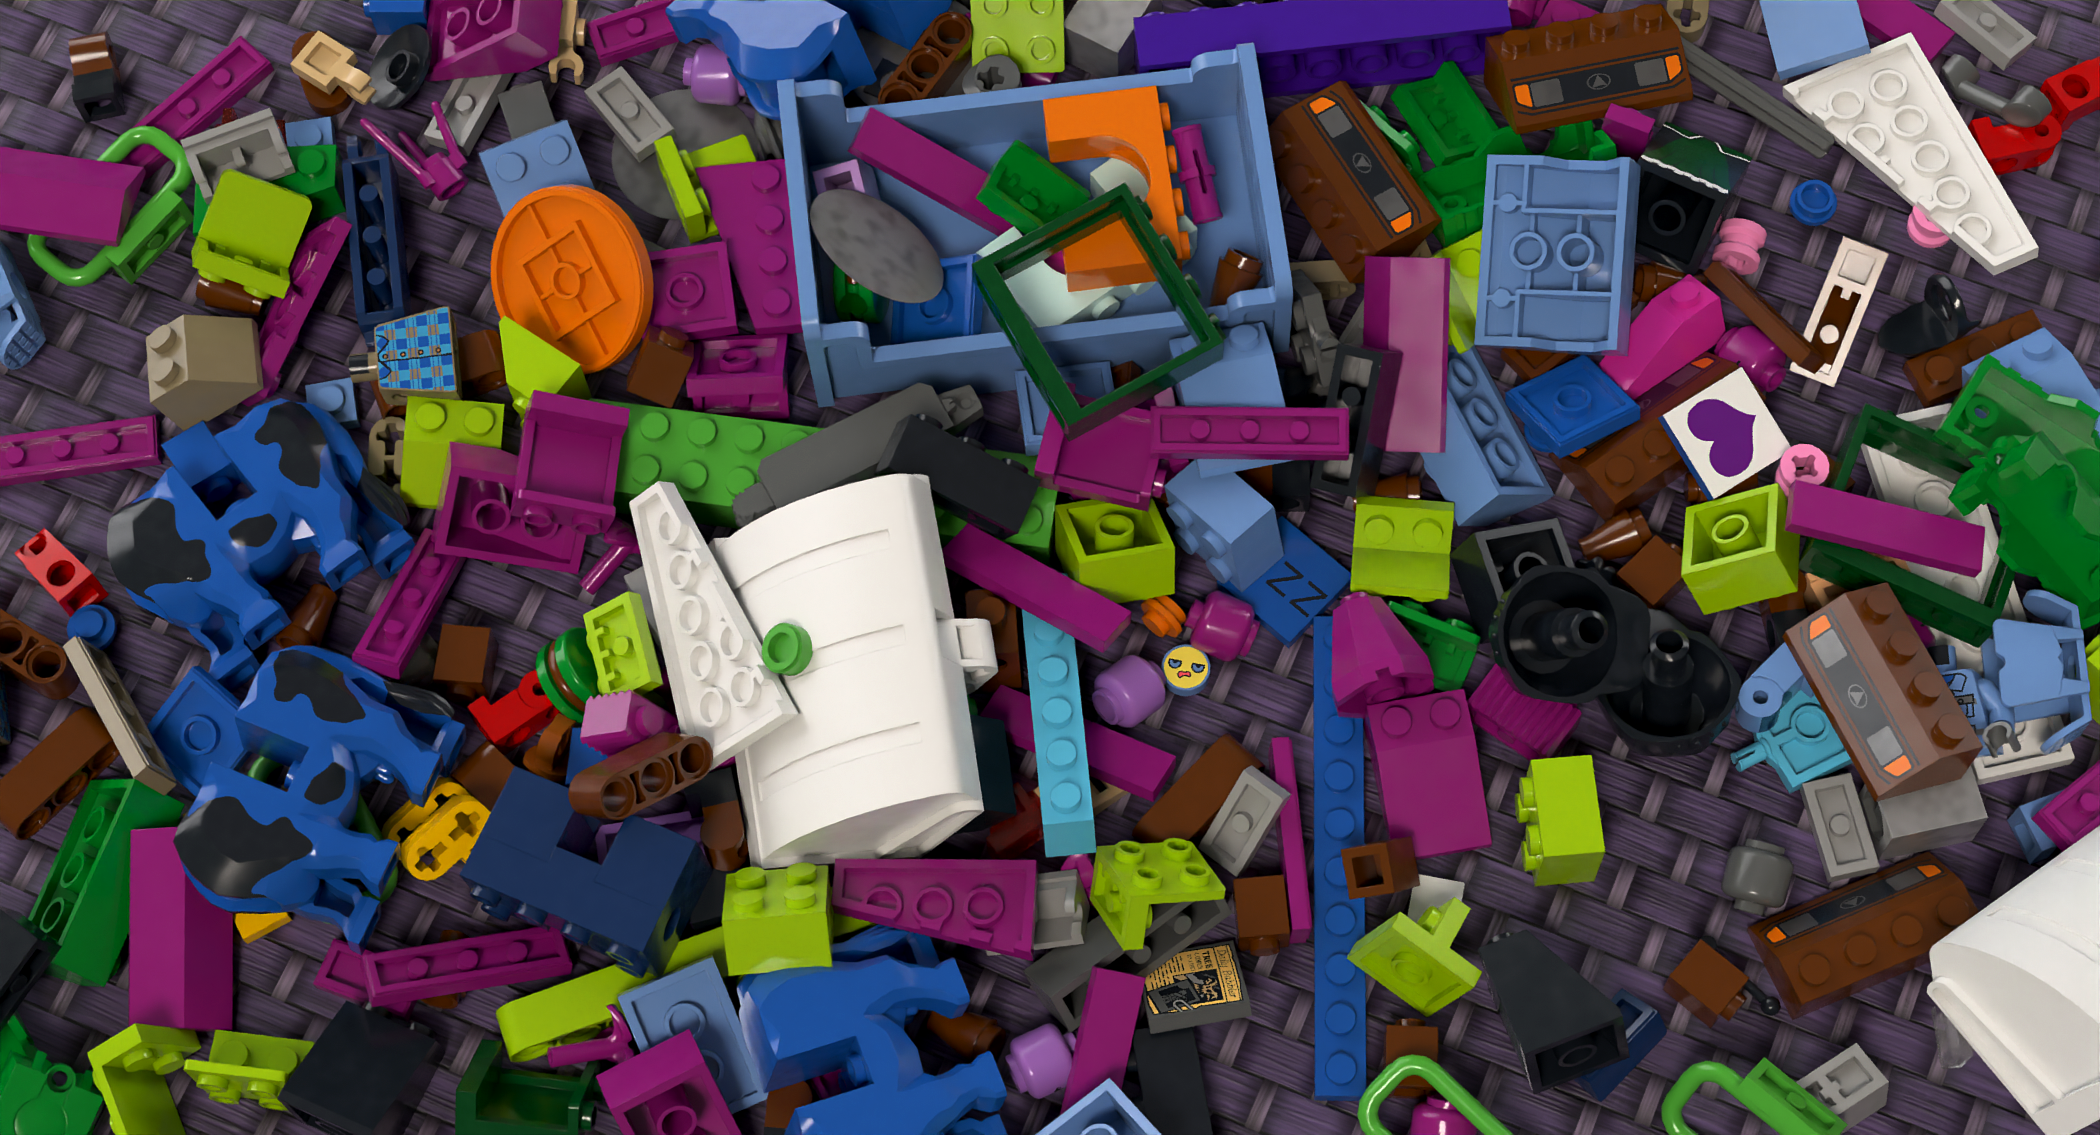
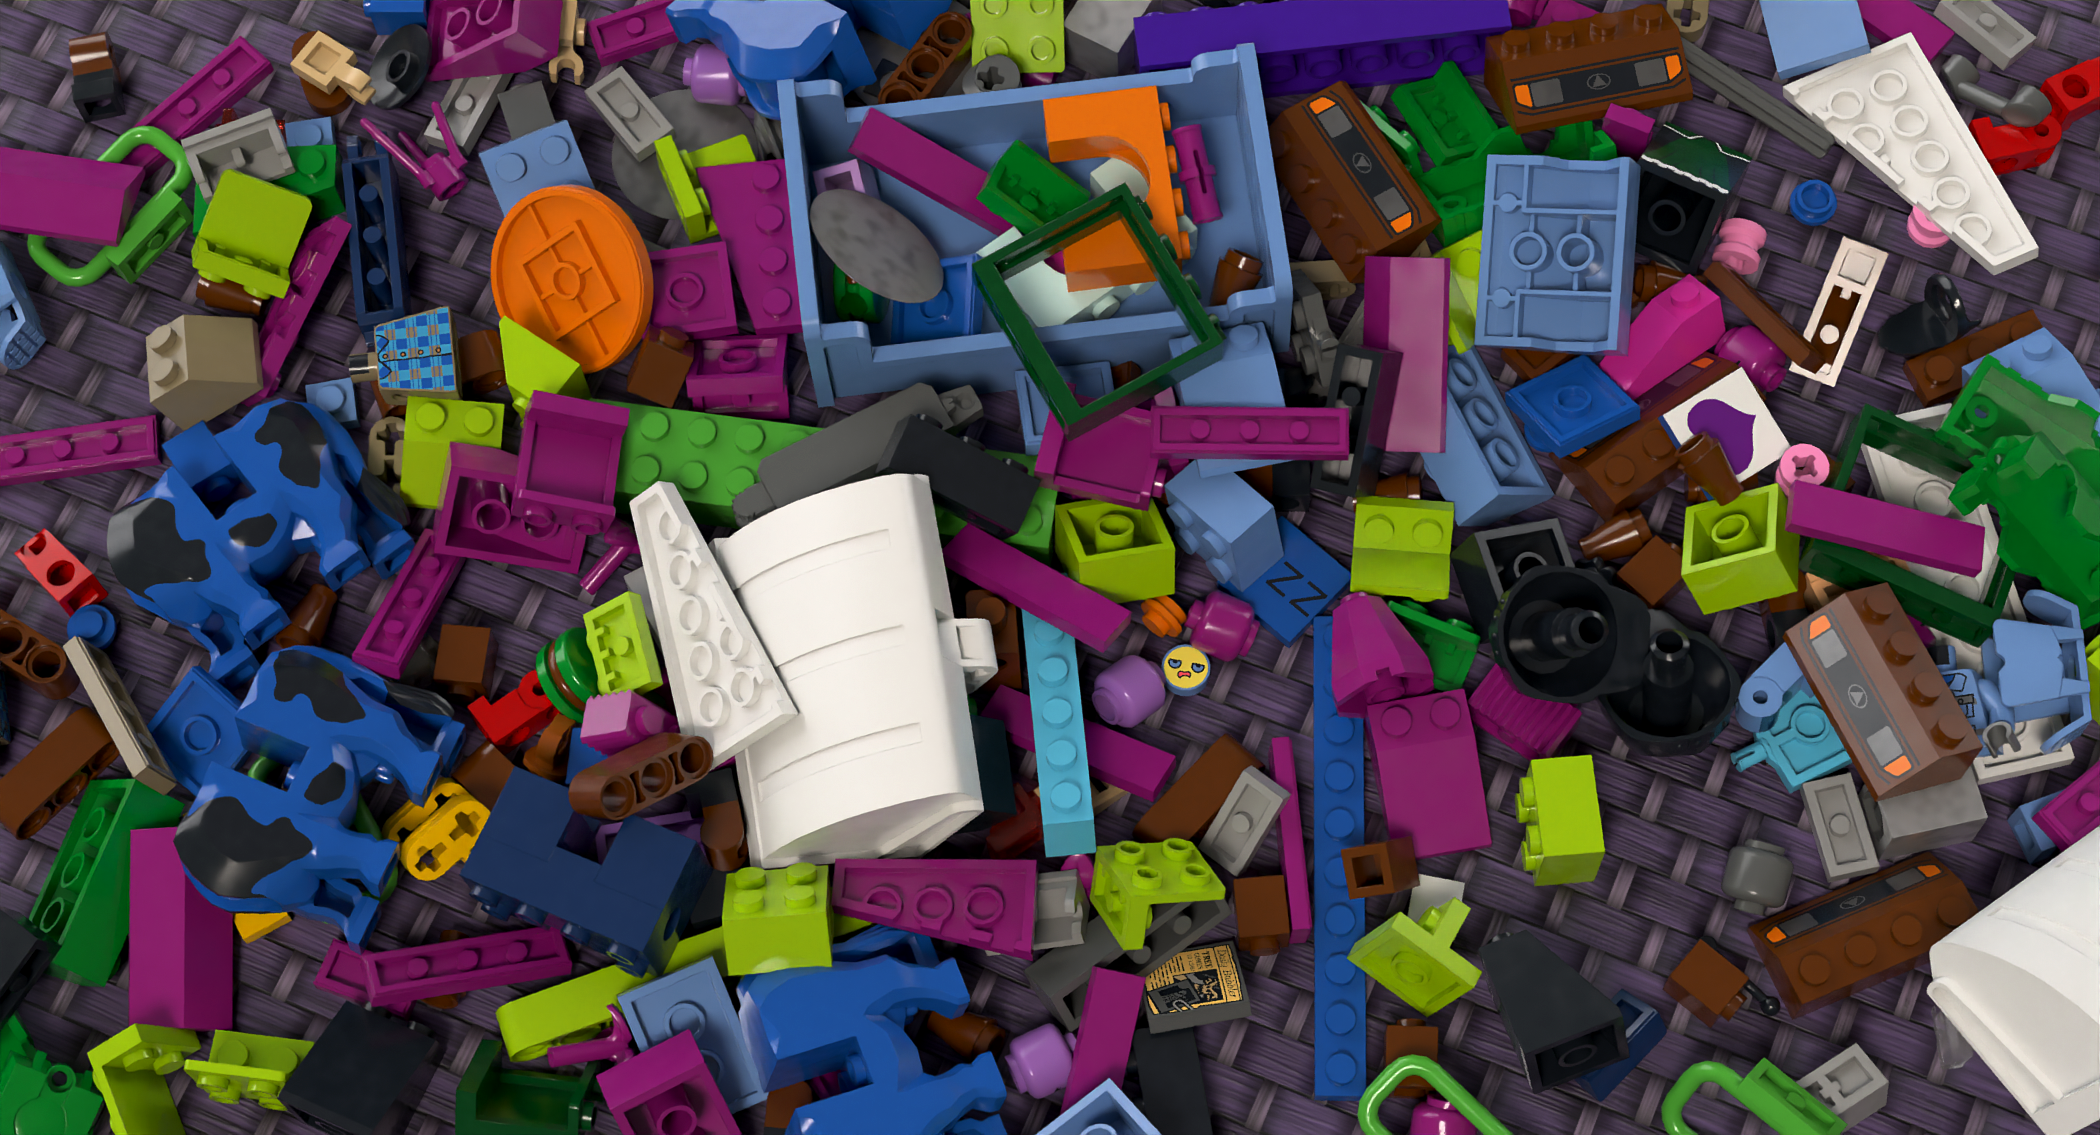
bright green tile [762,623,813,676] -> none
none -> reddish brown cone [1675,431,1744,506]

